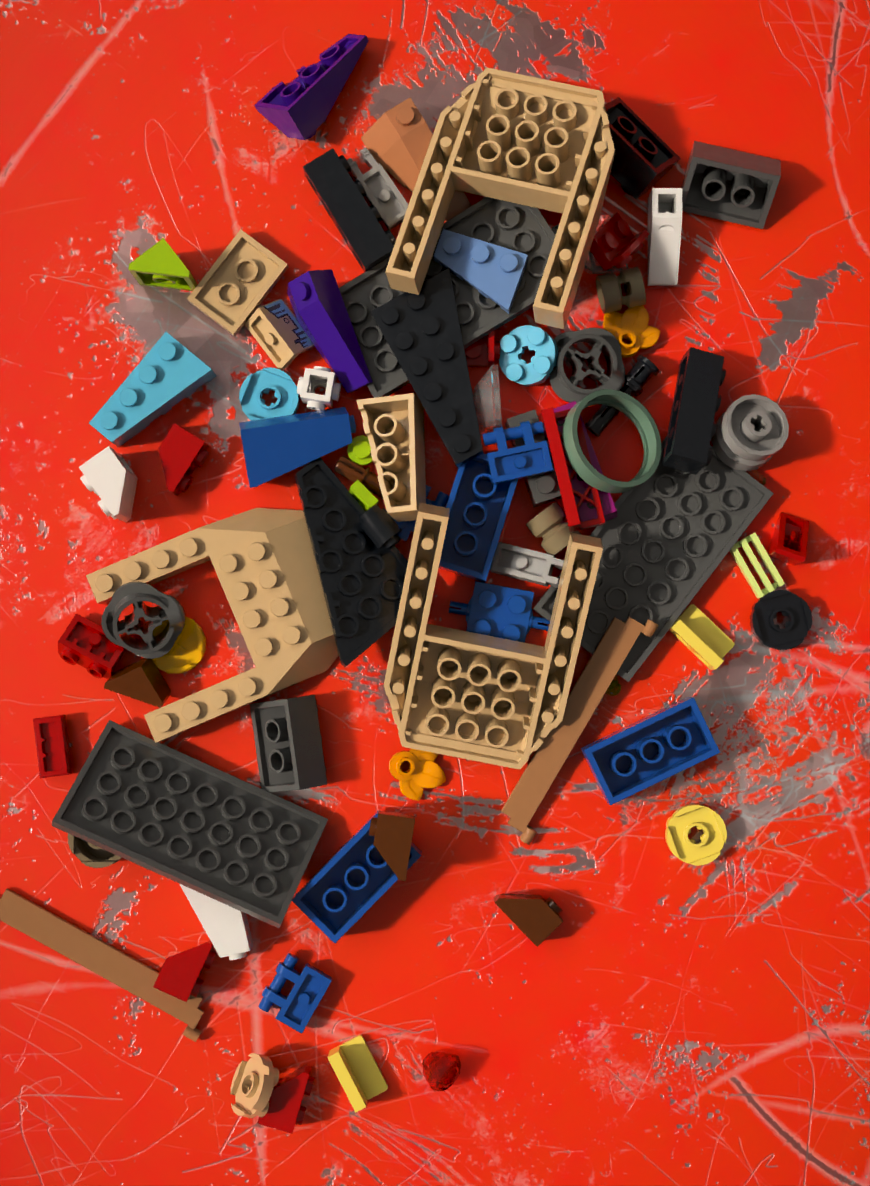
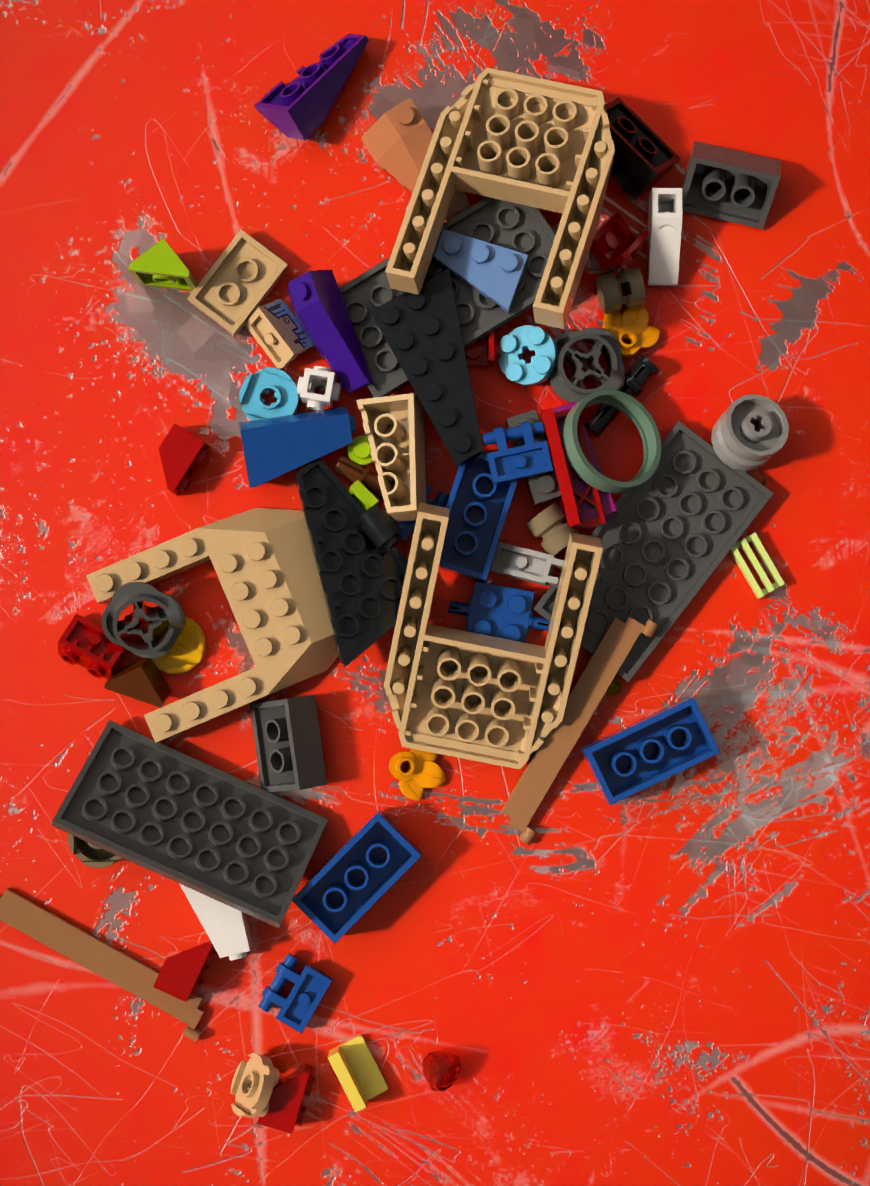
red plate [33,715,72,778] -> none
white slope [79,446,138,523] -> none
medium azure wedge [89,332,217,447] -> none
black brick [303,149,396,272] -> none
light grey hinge [347,148,409,230] -> none
reddish brown slope [369,811,415,881] -> none
clear slope [472,365,502,435] -> none
reddish brown slope [494,894,563,947] -> none
black brick [662,347,726,475] -> none
light yellow plate [665,804,727,866] -> none
light yellow panel [669,604,735,670] -> none
black plate [750,590,812,650] -> none
red slope [767,512,809,565] -> none

